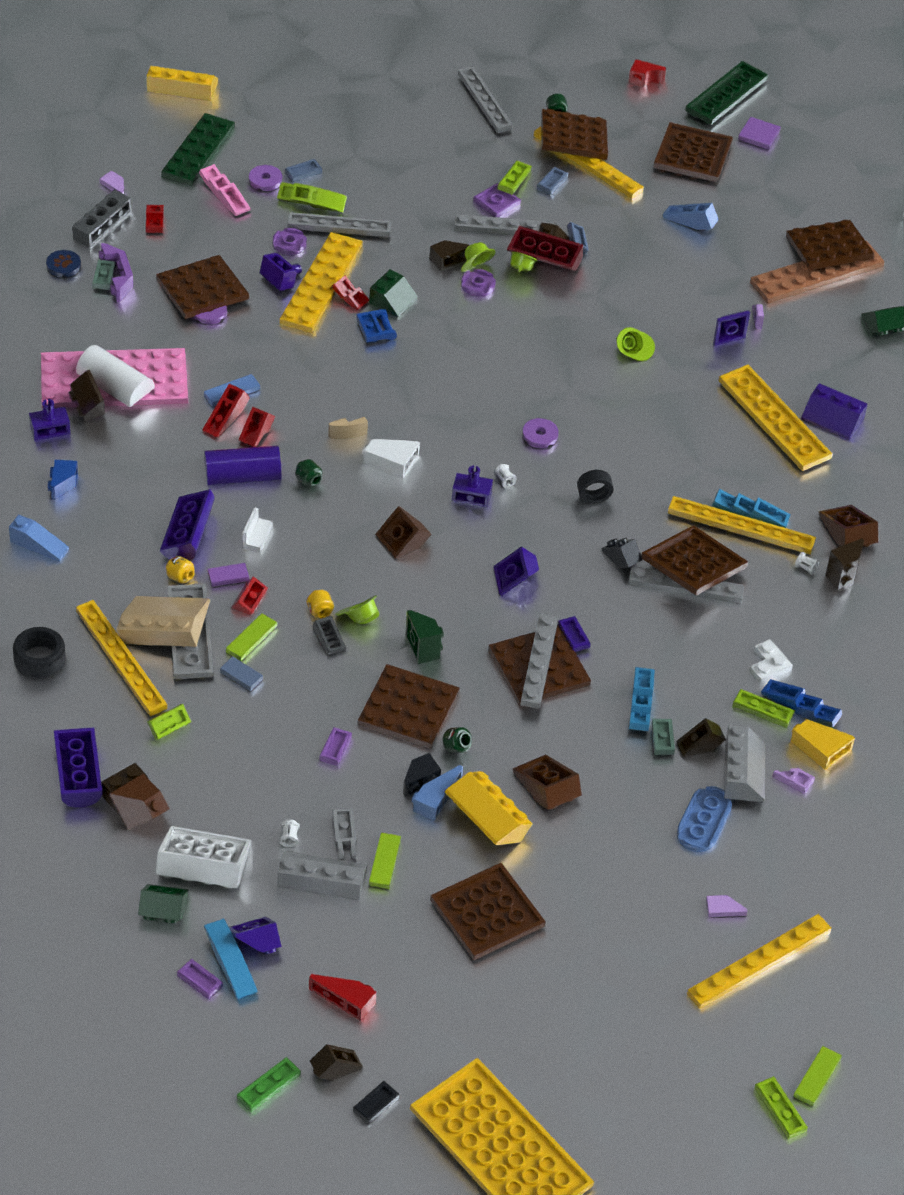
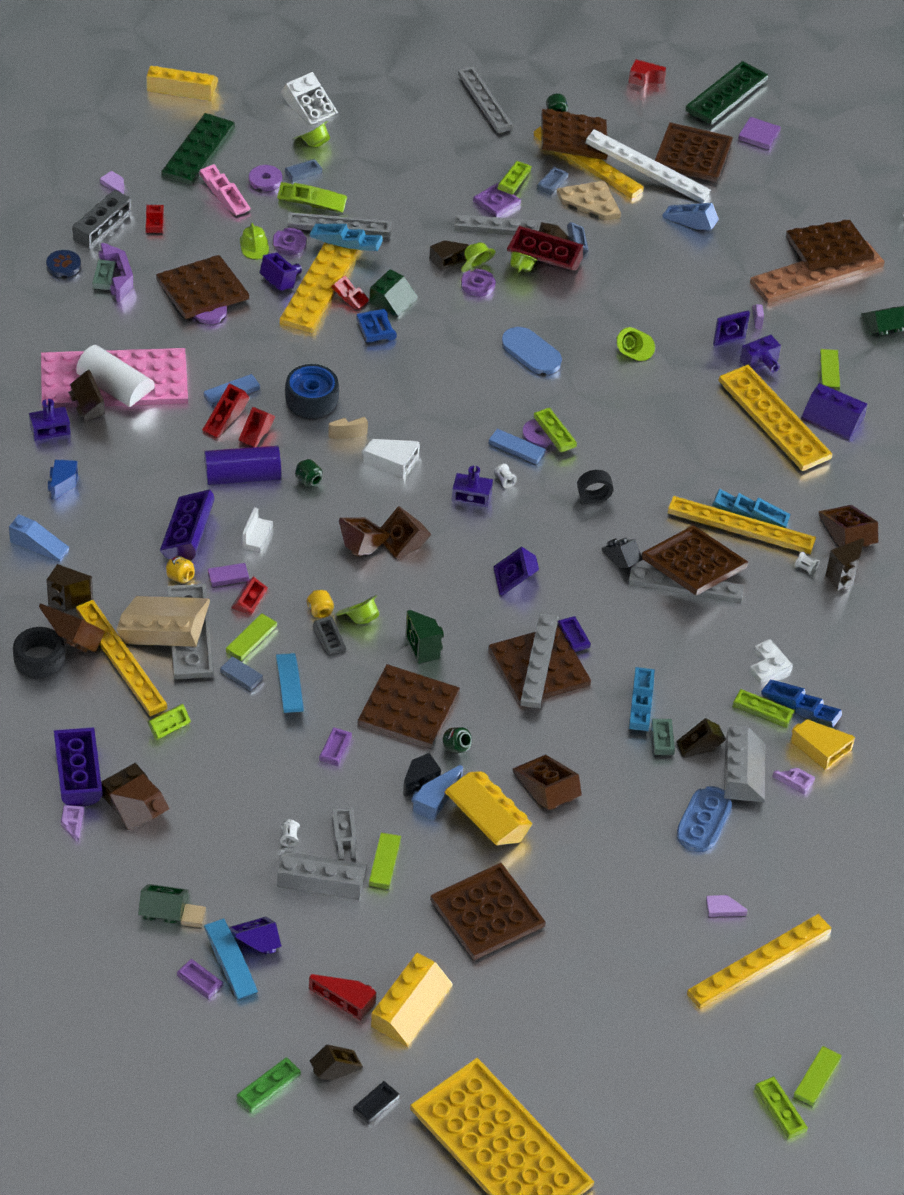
white slope [156,826,252,889] -> none
none -> reddish brown slope [39,603,105,653]
none -> dark brown slope [46,564,93,612]
none -> lavender tile [61,805,85,841]
none -> tan tile [181,904,206,928]
none -> lime piece [240,223,269,260]
none -> dark azure slope [276,653,304,713]
none -> white slope [281,72,338,126]
none -> wheel [285,364,339,419]
none -> lime piece [293,121,330,147]
none -> dark azure slope [310,224,383,251]
none -> reddish brown slope [339,517,390,556]
none -> yellow slope [371,952,452,1047]
none -> medium blue tile [488,429,546,465]
none -> medium blue tile [502,327,562,375]
none -> lime tile [534,407,577,452]
none -> tan plate [557,181,621,221]
none -> white plate [586,129,711,203]
none -> dark purple brick [739,335,781,373]
none -> lime tile [820,349,840,391]

